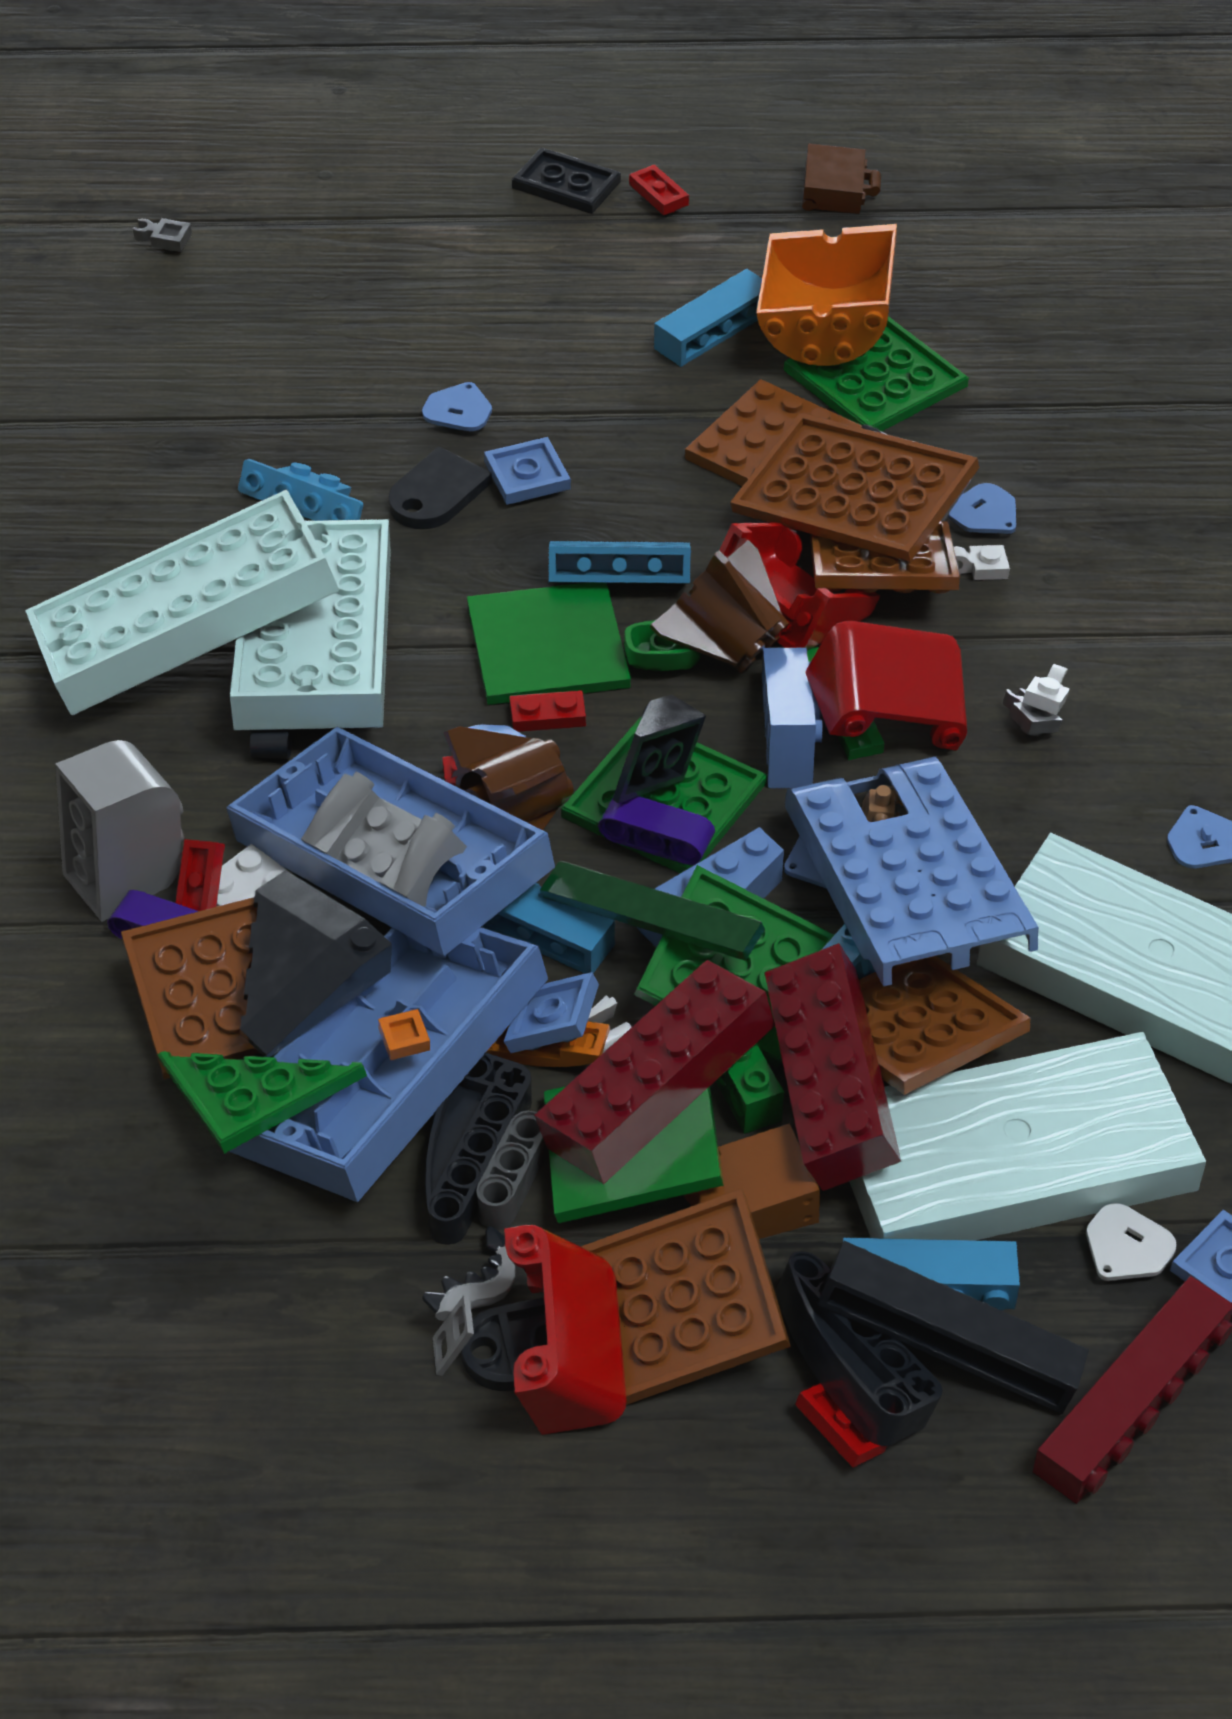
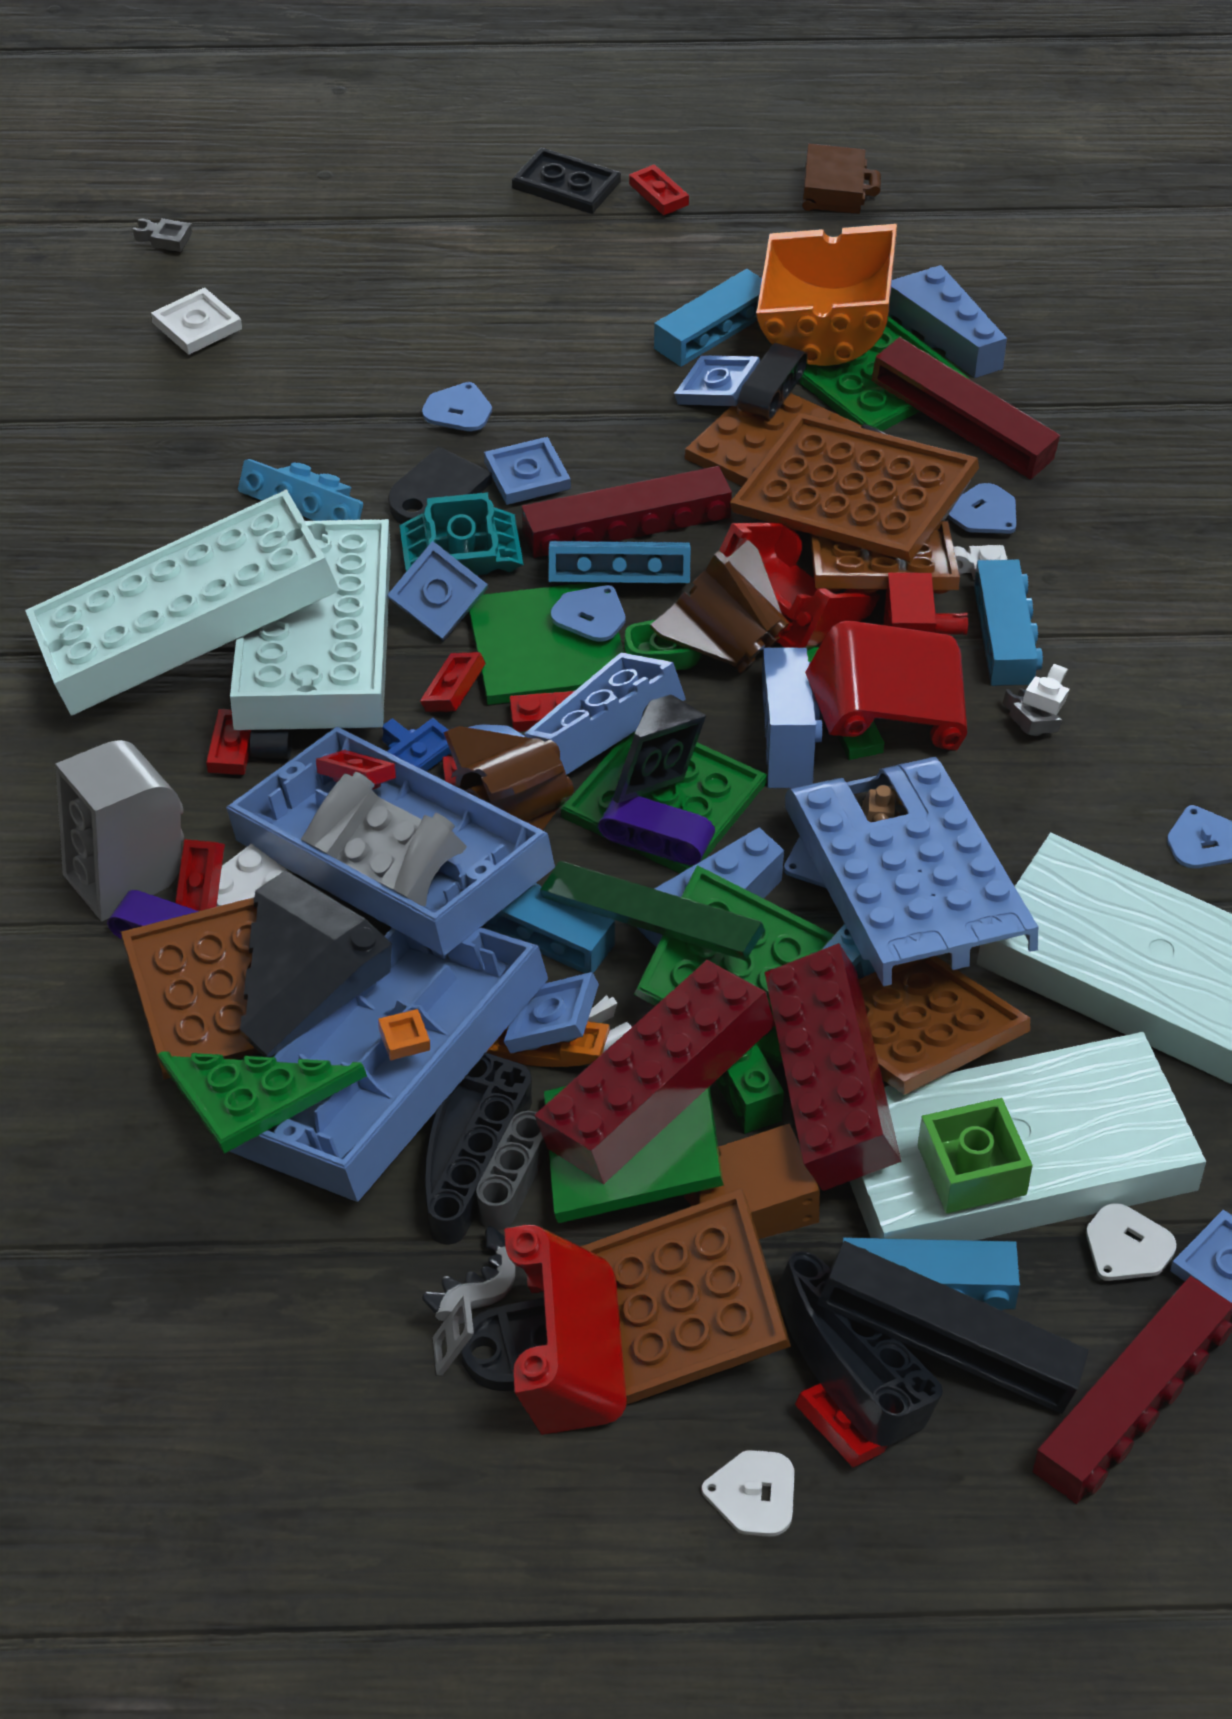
none -> white plate [151,287,242,355]
none -> red plate [206,709,251,775]
none -> red plate [316,750,396,790]
none -> blue hinge [381,718,451,771]
none -> medium blue plate [387,541,488,642]
none -> teal slope [400,492,524,575]
none -> red plate [420,652,486,712]
none -> dark red brick [522,466,732,558]
none -> medium blue wedge [525,652,686,775]
none -> medium blue piece [551,585,626,641]
none -> medium blue tile [674,356,760,406]
none -> white piece [701,1450,795,1537]
none -> black beam [738,343,808,419]
none -> dark red brick [871,337,1060,480]
none -> red brick [883,573,968,636]
none -> medium blue wedge [888,265,1007,378]
none -> bright green brick [917,1098,1033,1214]
none -> dark azure brick [974,559,1043,686]

